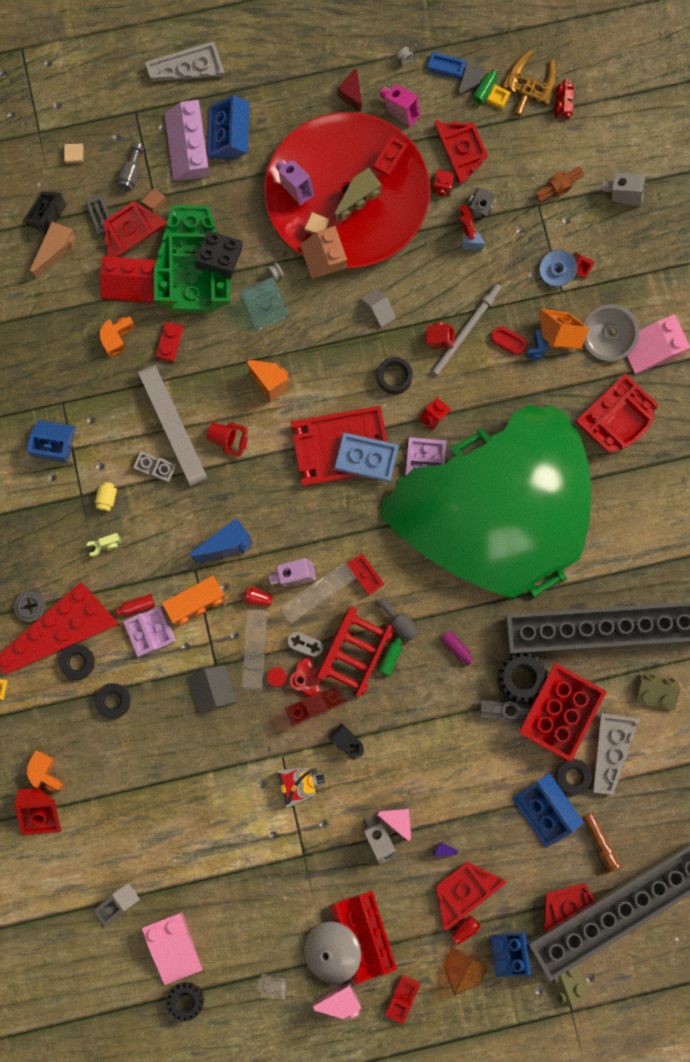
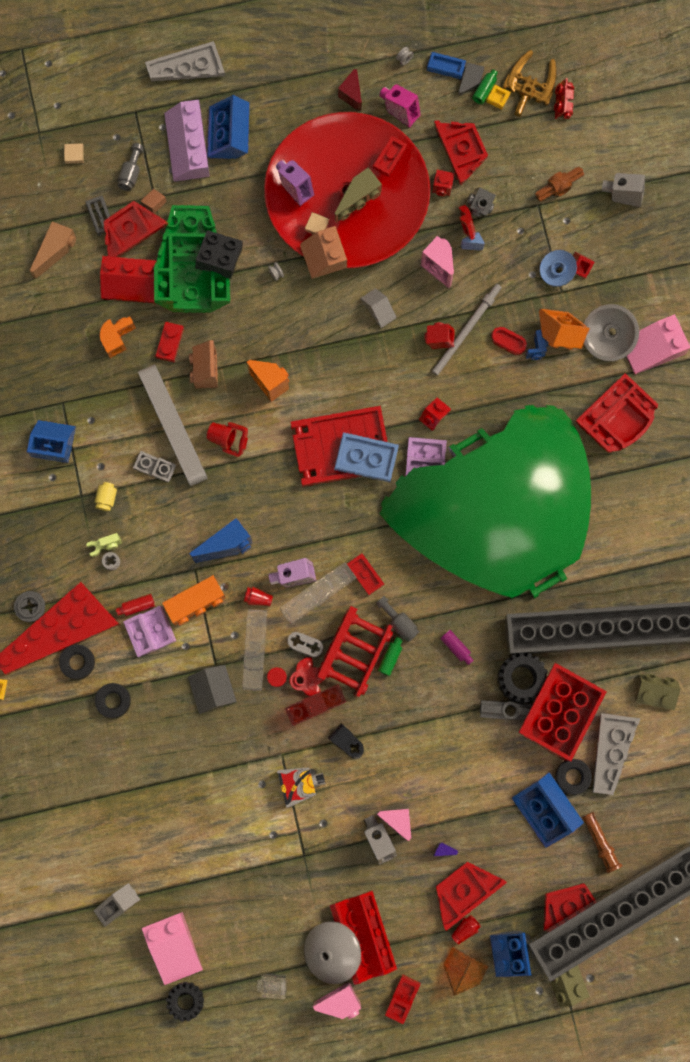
red slope [14,788,62,835] -> none
black slope [23,191,67,234] -> none
orange brick [27,750,65,792] -> none
clear light blue slope [239,277,289,331] -> none
black tyre [377,357,413,395] -> none
none -> light grey bush [102,552,120,570]
none -> nougat slope [189,340,218,389]
none -> bright pink slope [421,236,454,288]

